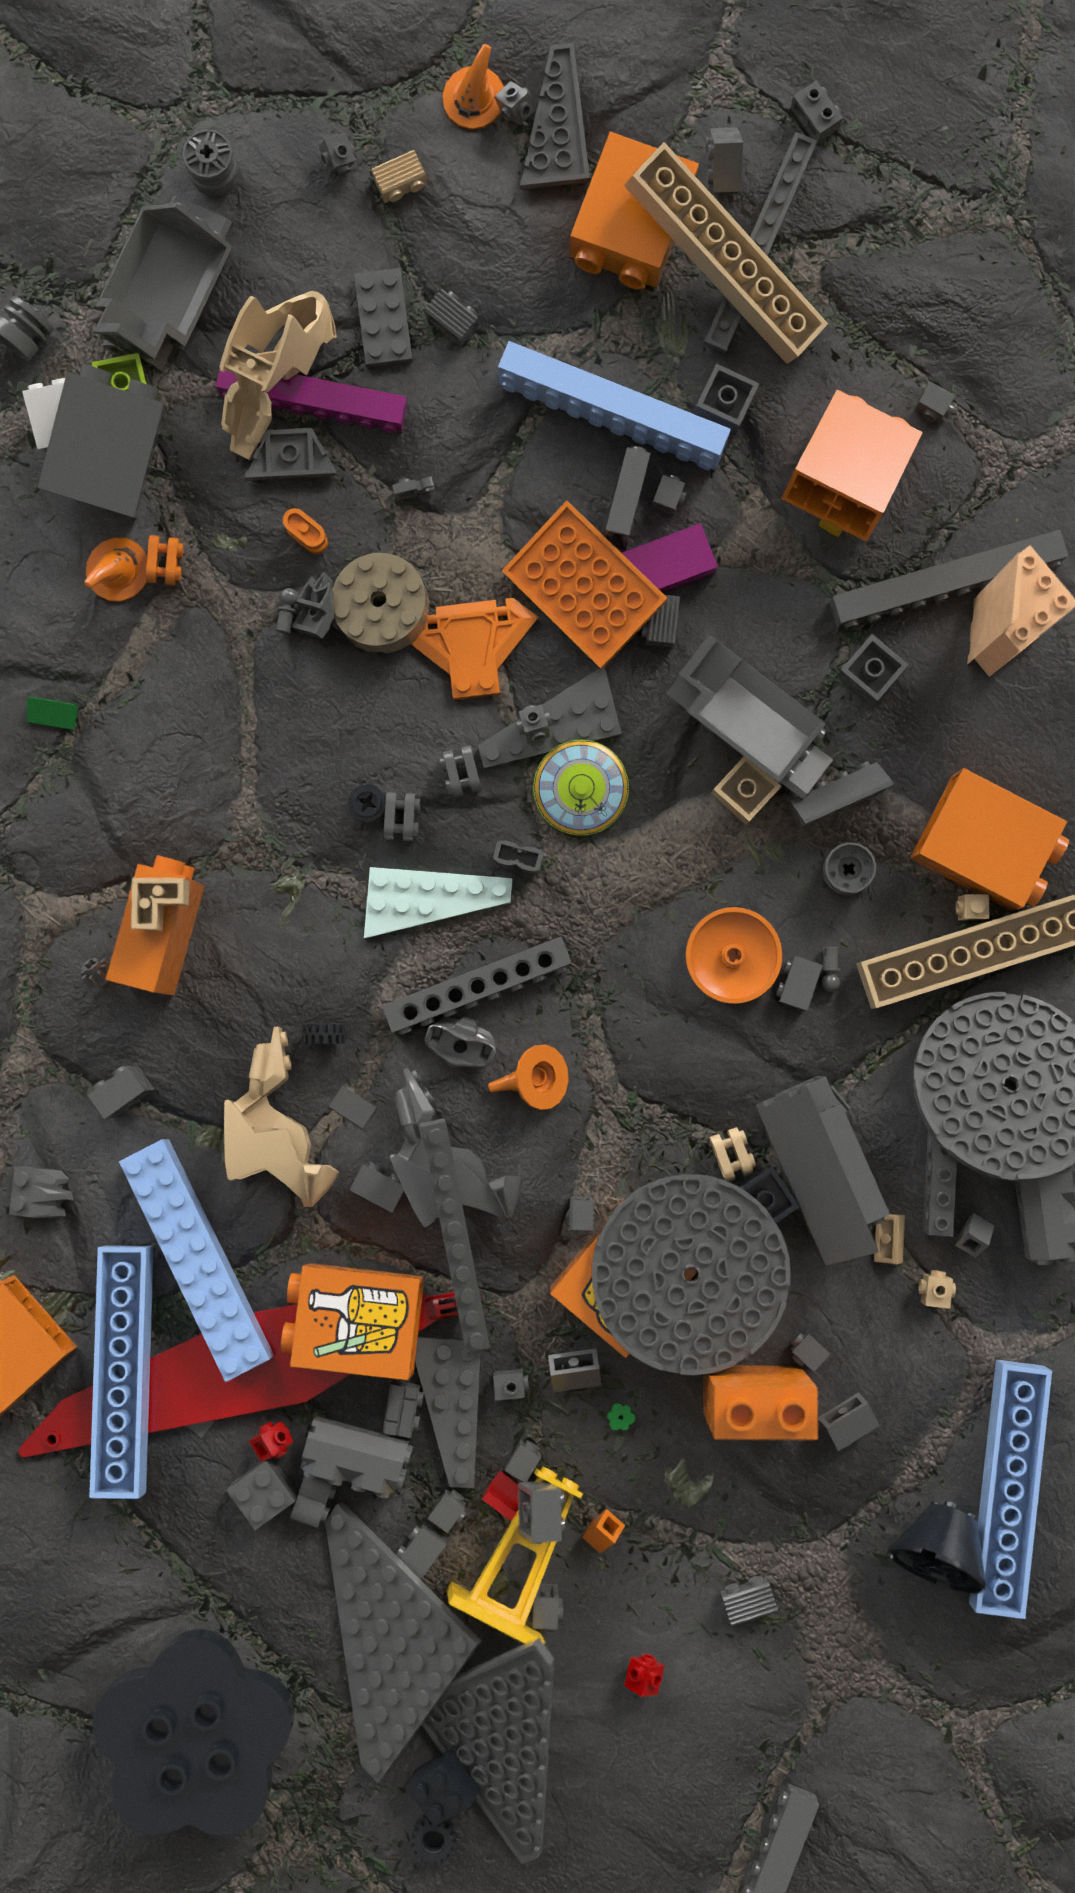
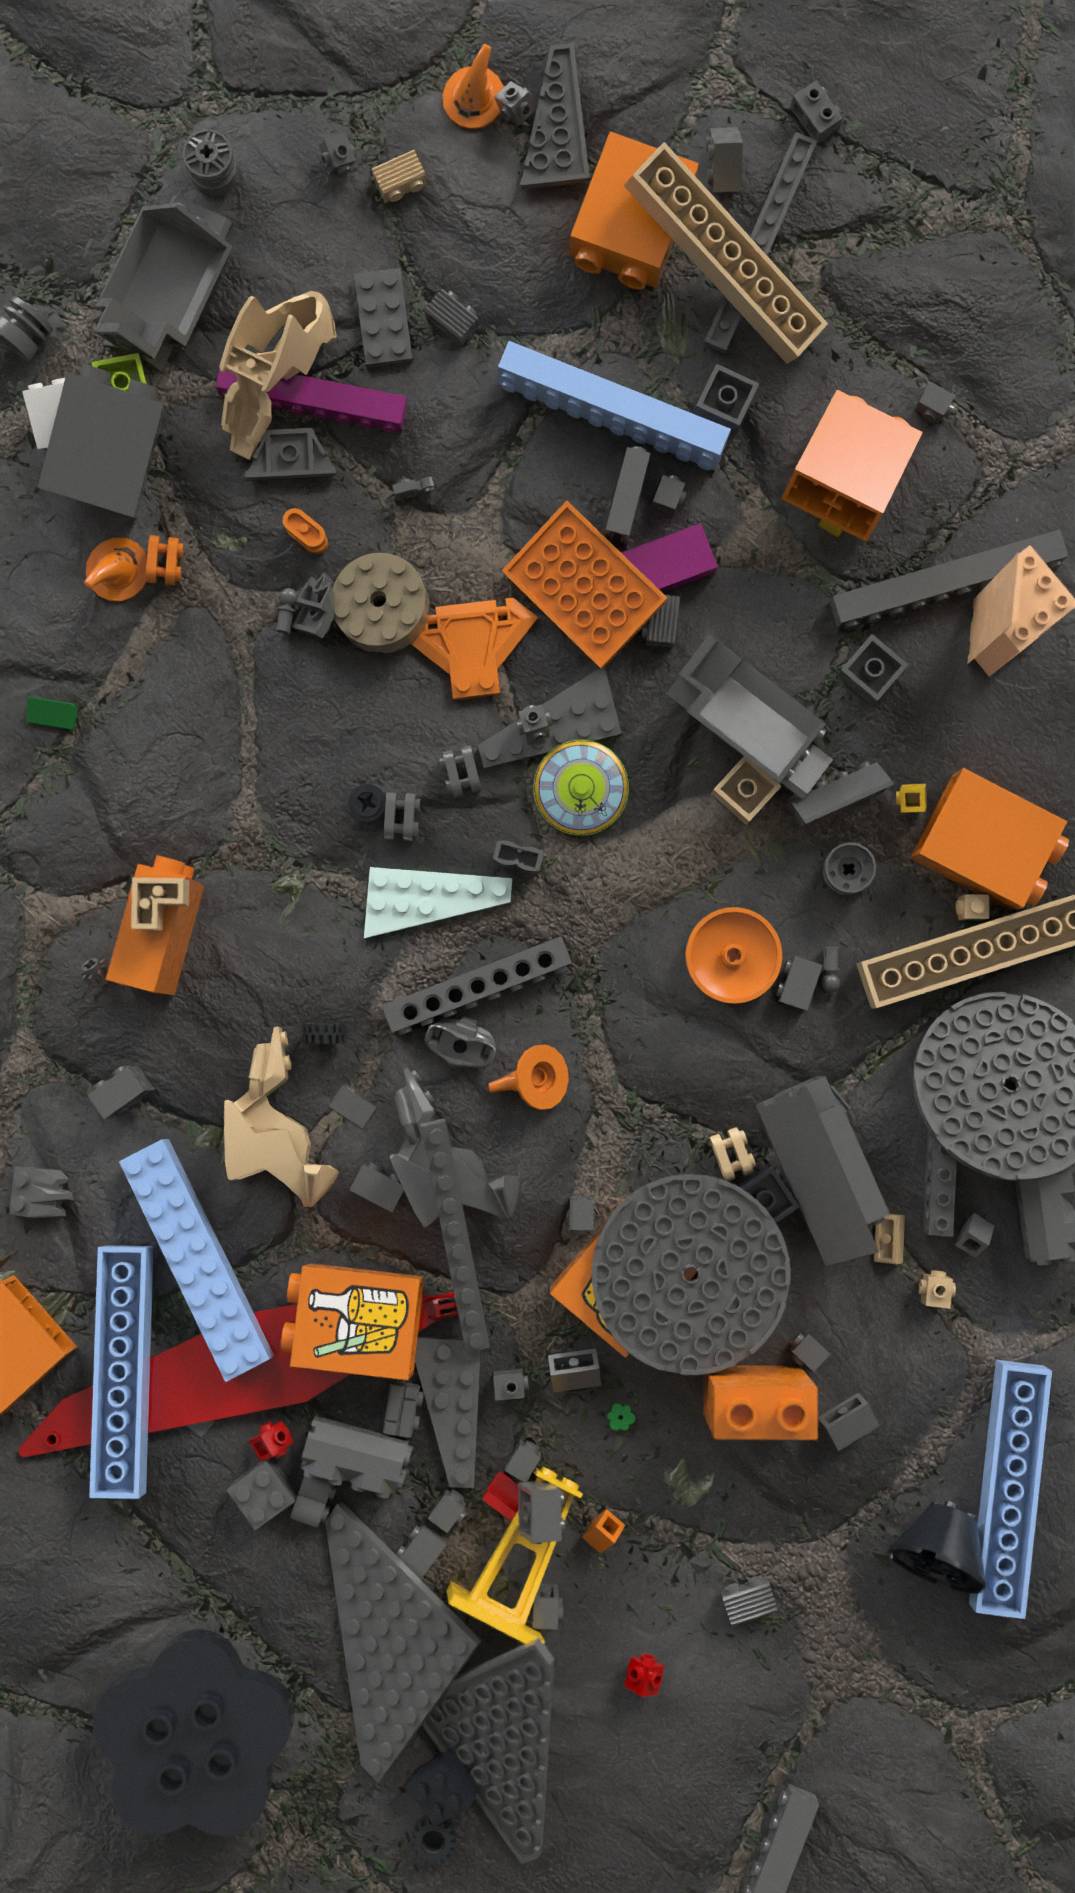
none -> yellow brick [896,784,927,812]

